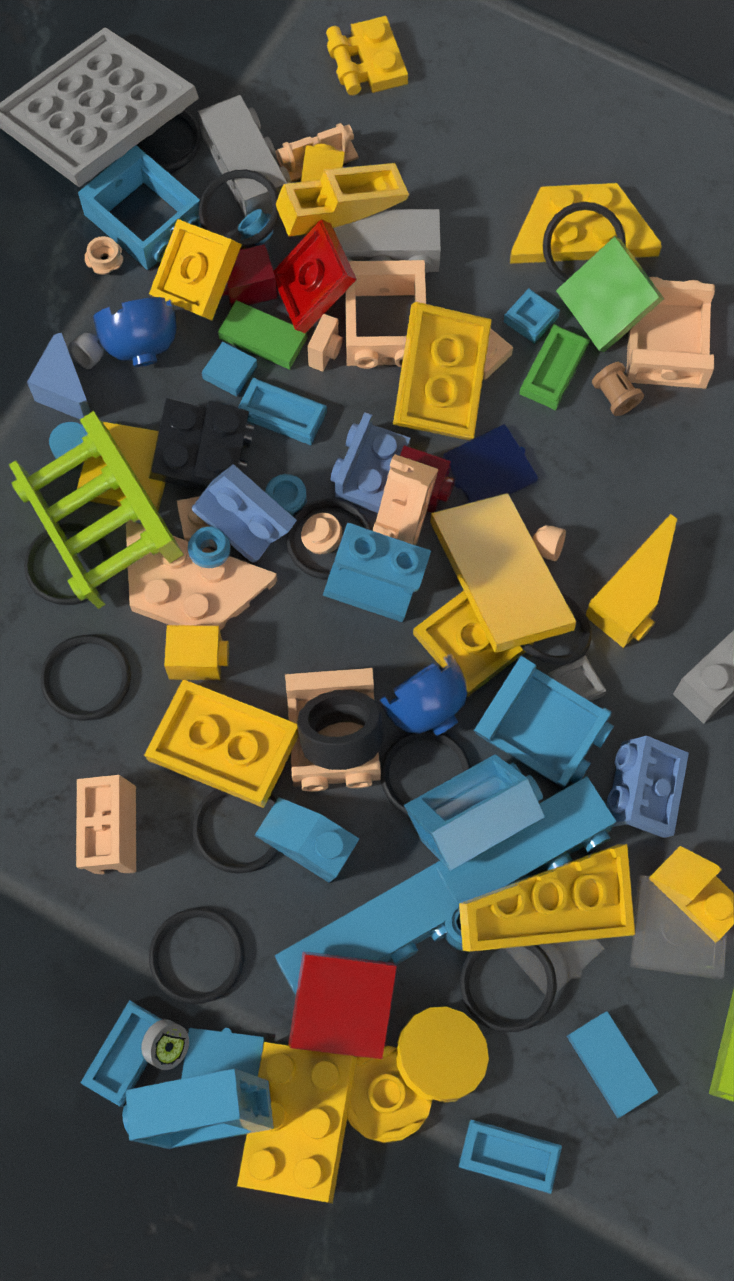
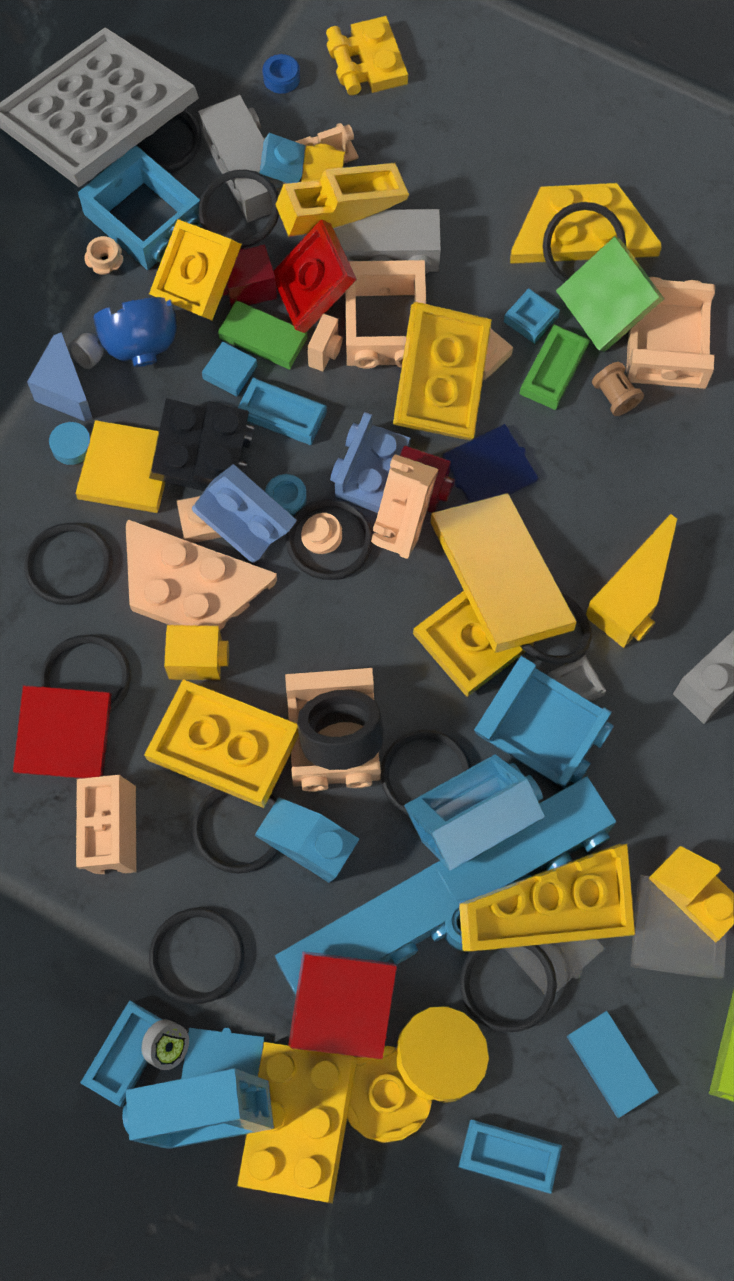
lime fence [9,411,184,609] -> none
dark azure plate [188,527,230,568] -> none
dark azure plate [238,209,273,246] -> none
dark azure panel [322,522,431,622] -> none
blue cylinder [377,654,468,736] -> none
light nougat hinge [532,525,566,561] -> none
medium blue bracket [607,736,689,838] -> none
none -> red tile [13,685,112,779]
none -> dark azure plate [259,133,305,183]
none -> blue tile [262,54,300,94]

